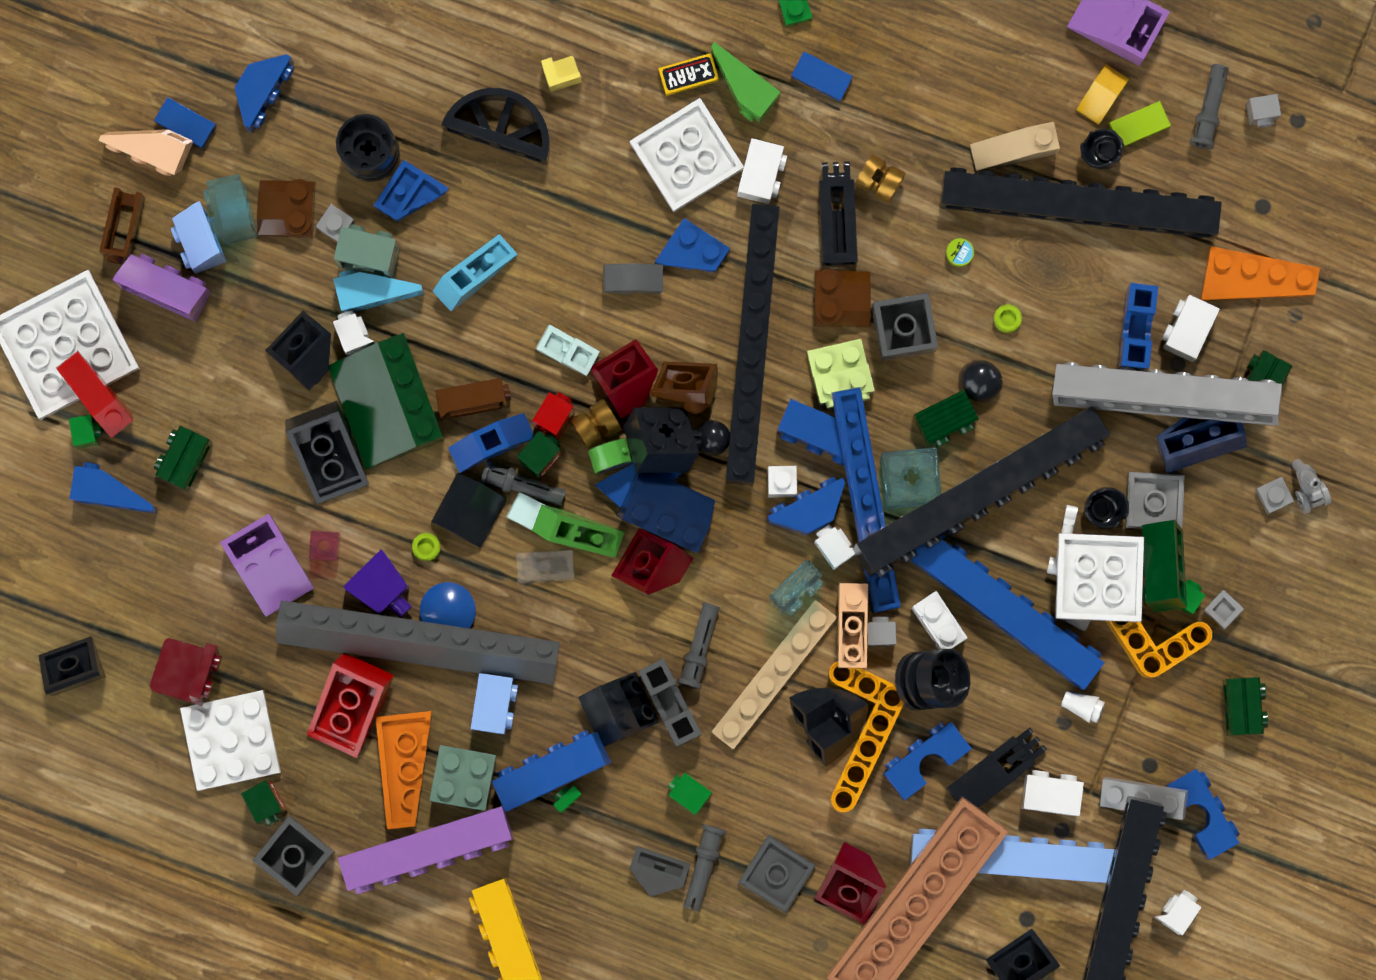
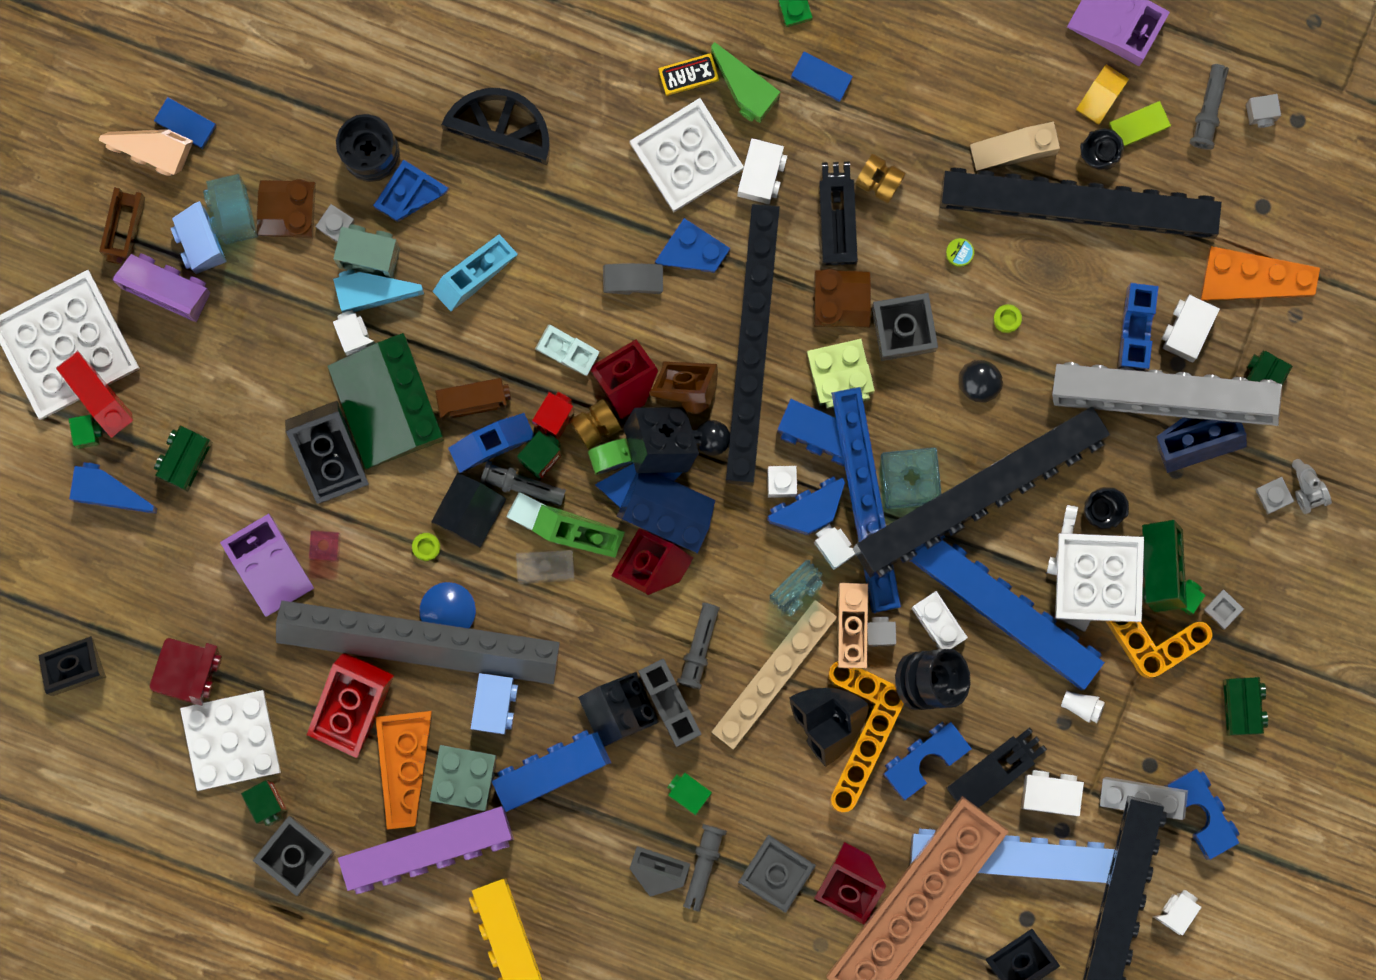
blue slope [234,54,295,133] -> none
black slope [265,311,331,391] -> none
dark purple torso [343,550,412,618] -> none
light yellow panel [541,56,582,92] -> none
green plate [553,786,582,814] -> none
dark green brick [913,390,979,448] -> none
light grey tile [1125,472,1185,529] -> none

